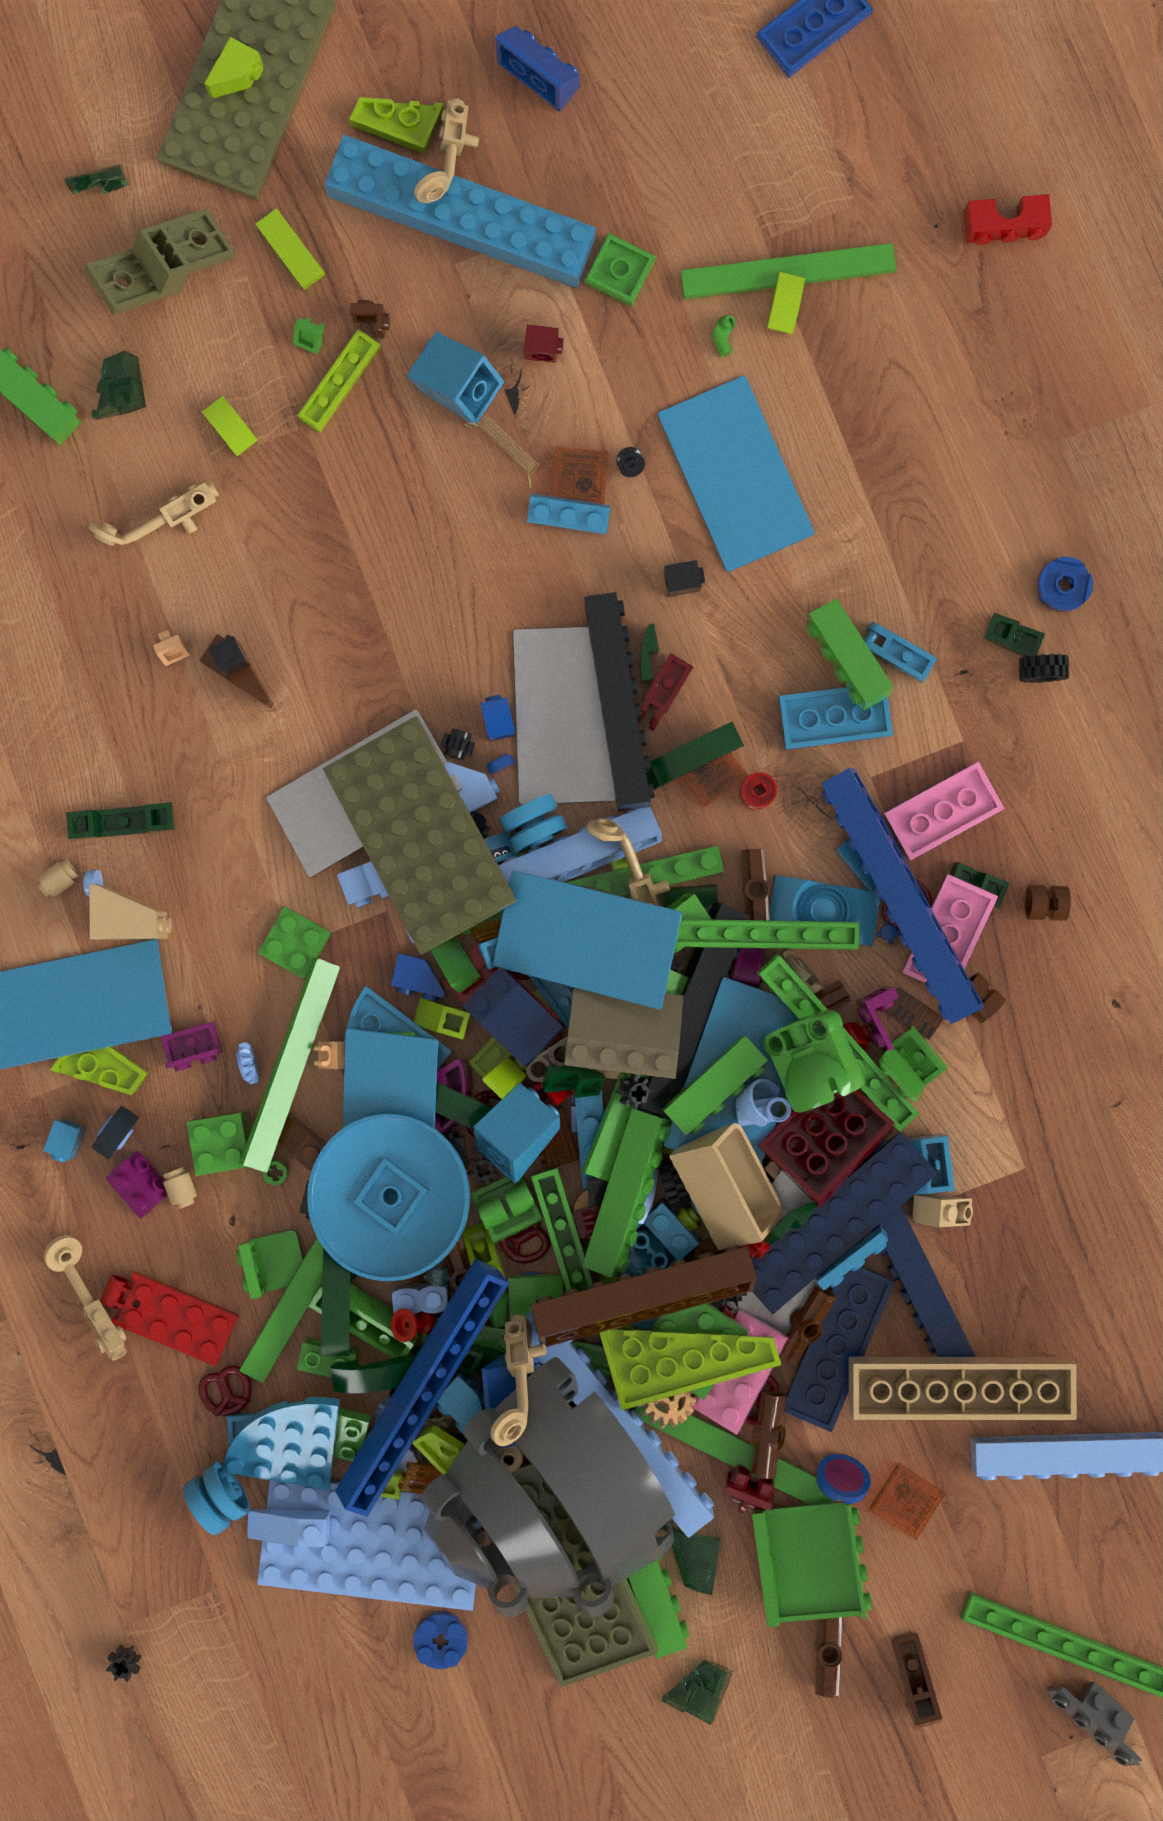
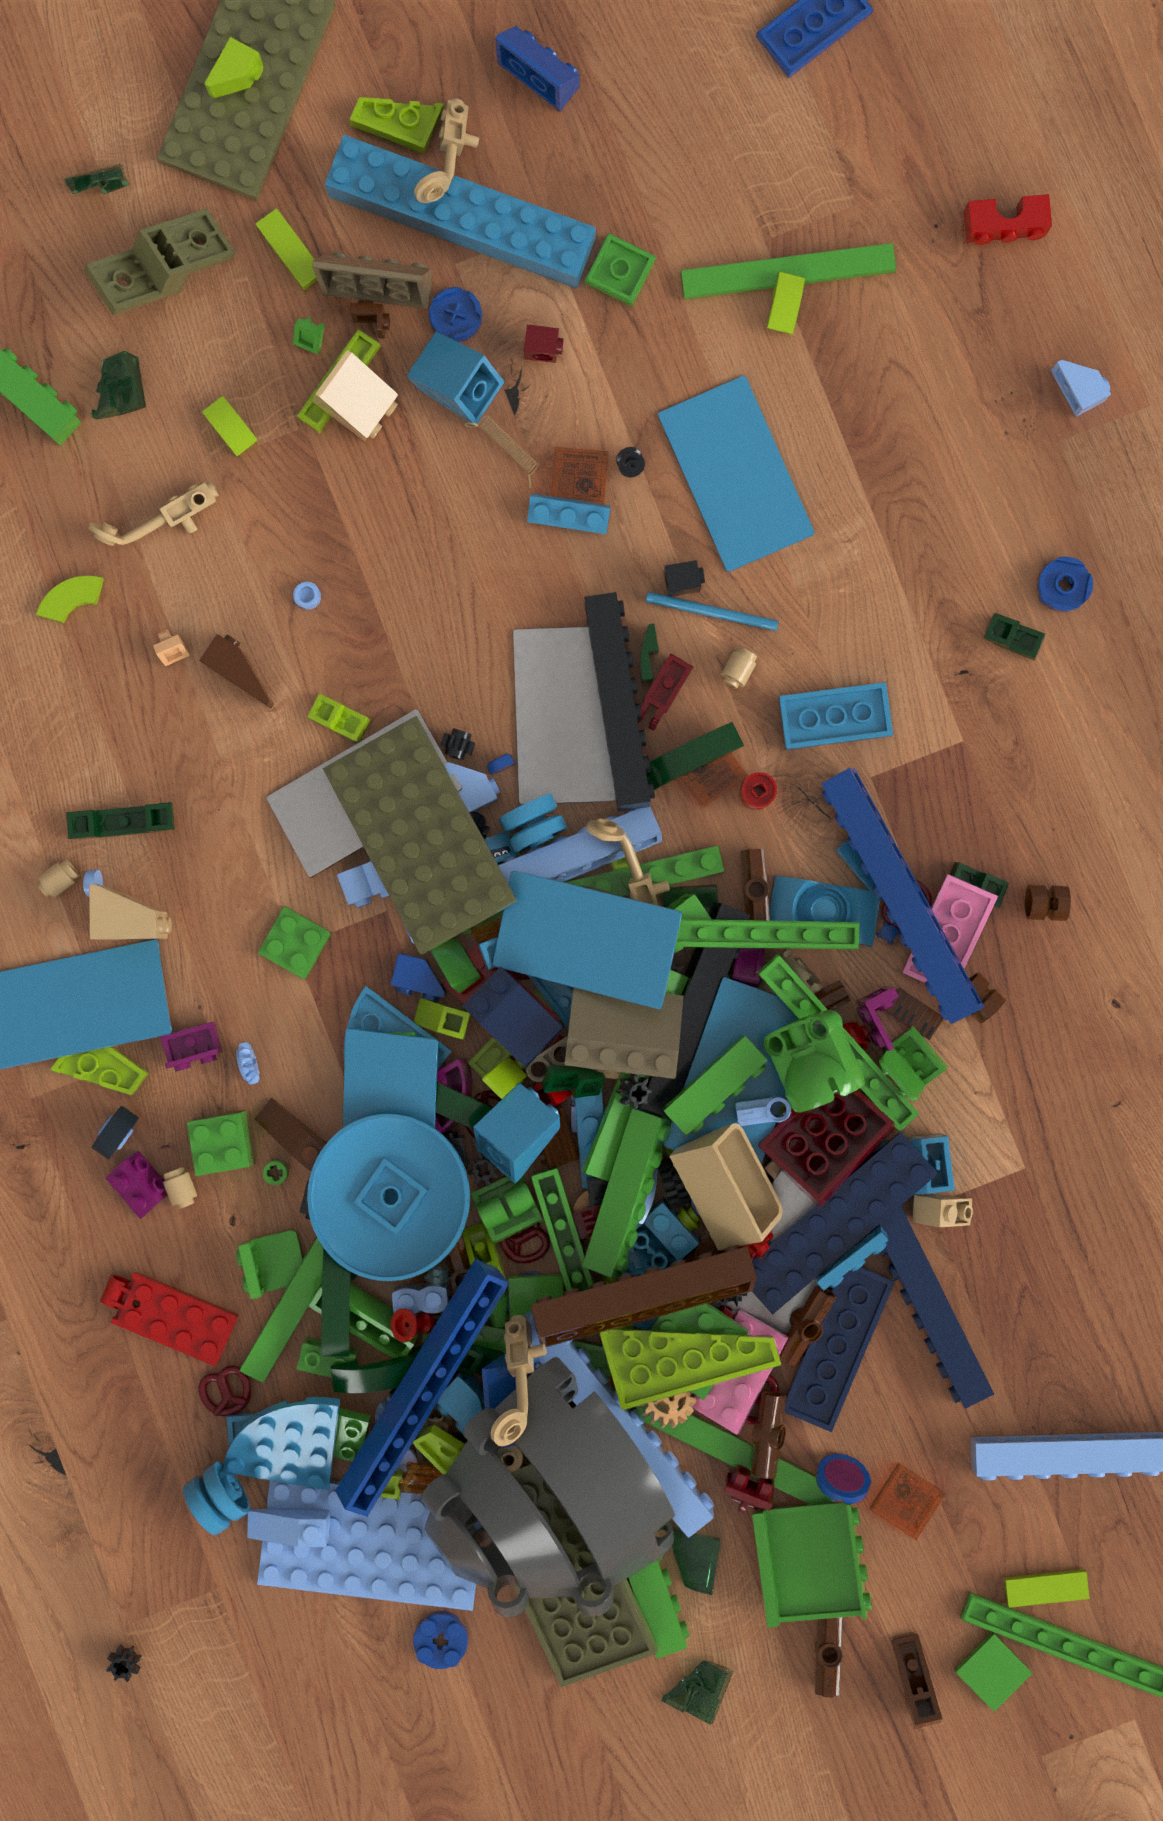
dark azure brick [43,1118,87,1162] -> none
tan piece [44,1235,127,1361] -> none
black brick [209,636,251,677] -> none
tile [239,957,340,1173] -> none
light nougat tile [314,1041,345,1069] -> none
blue slope [480,695,516,741] -> none
bright green arm [712,315,736,357] -> none
light blue helmet [736,1079,780,1127] -> none
dark green slope [764,1202,818,1245] -> none
bright green brick [806,598,894,711] -> none
tan brick [849,1357,1077,1420] -> none
dark azure plate [863,622,937,683] -> none
bright pink plate [883,762,1005,861] -> none
black tyre [1019,654,1069,683] -> none
dark grey bracket [1046,1682,1142,1766] -> none
none -> lime tile [36,576,104,623]
none -> light blue tile [293,581,321,610]
none -> lime slope [307,693,371,743]
none -> dark tan slope [312,252,433,309]
none -> slope [312,349,398,442]
none -> blue tile [429,287,482,342]
none -> dark azure piece [646,592,778,631]
none -> tan brick [721,647,757,689]
none -> bright green tile [954,1632,1033,1711]
none -> lime tile [1004,1569,1090,1608]
none -> light blue slope [1051,360,1111,417]

